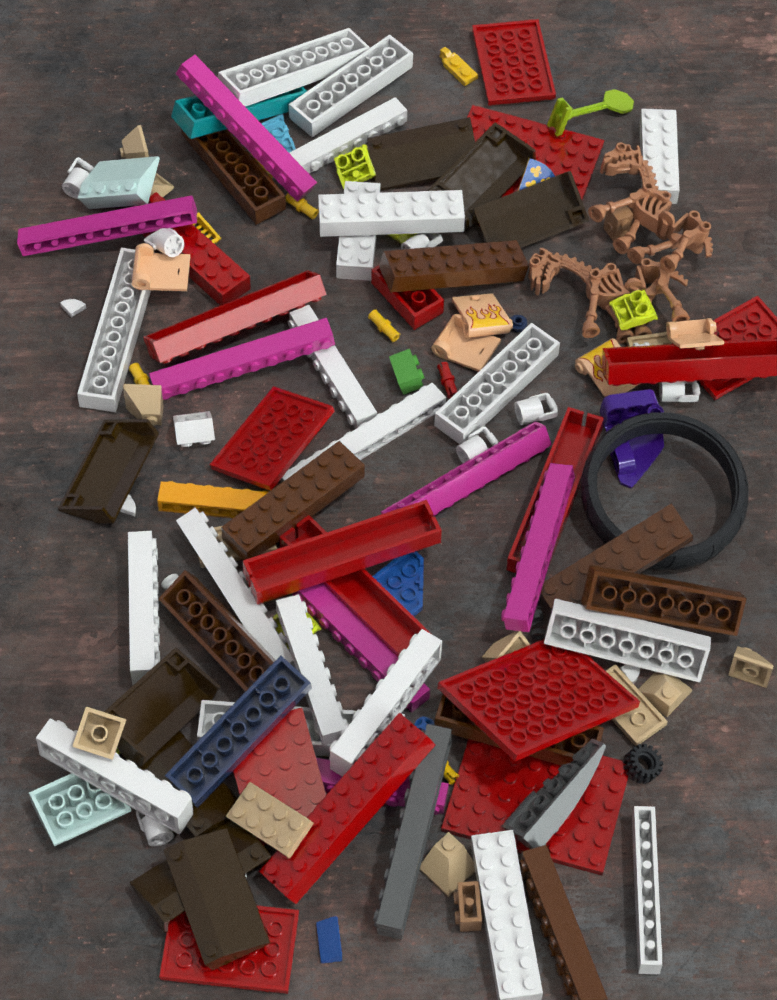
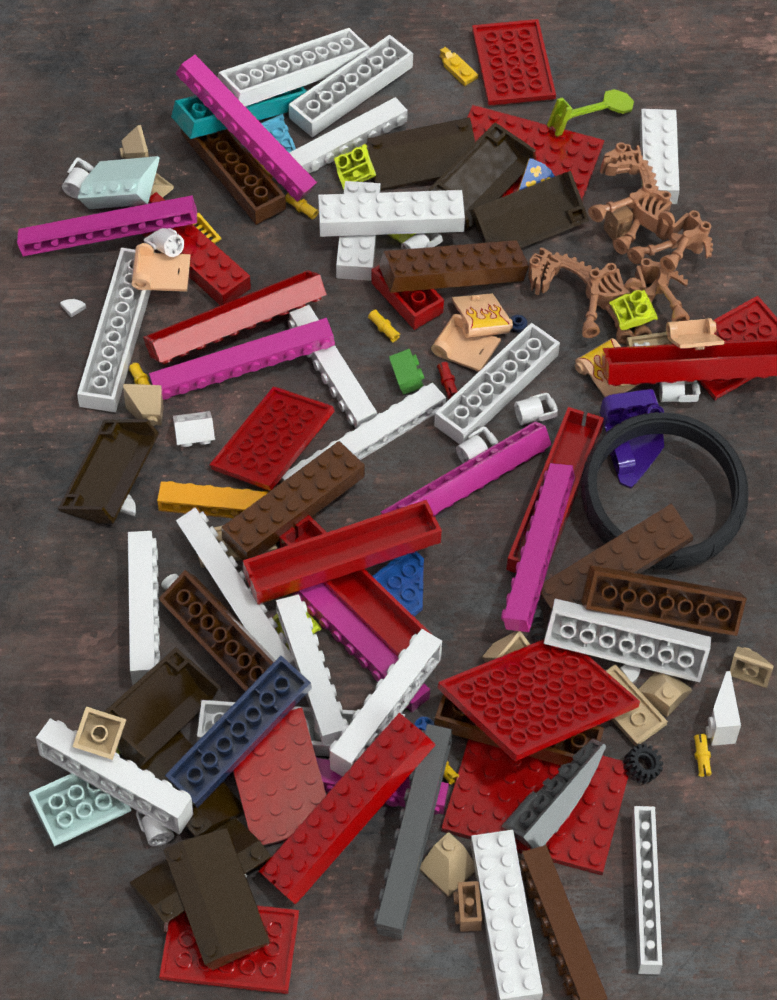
tan plate [226,782,314,858] -> none
blue slope [316,916,342,964] -> none
none -> yellow pin [694,734,712,777]
none -> white slope [706,671,741,746]

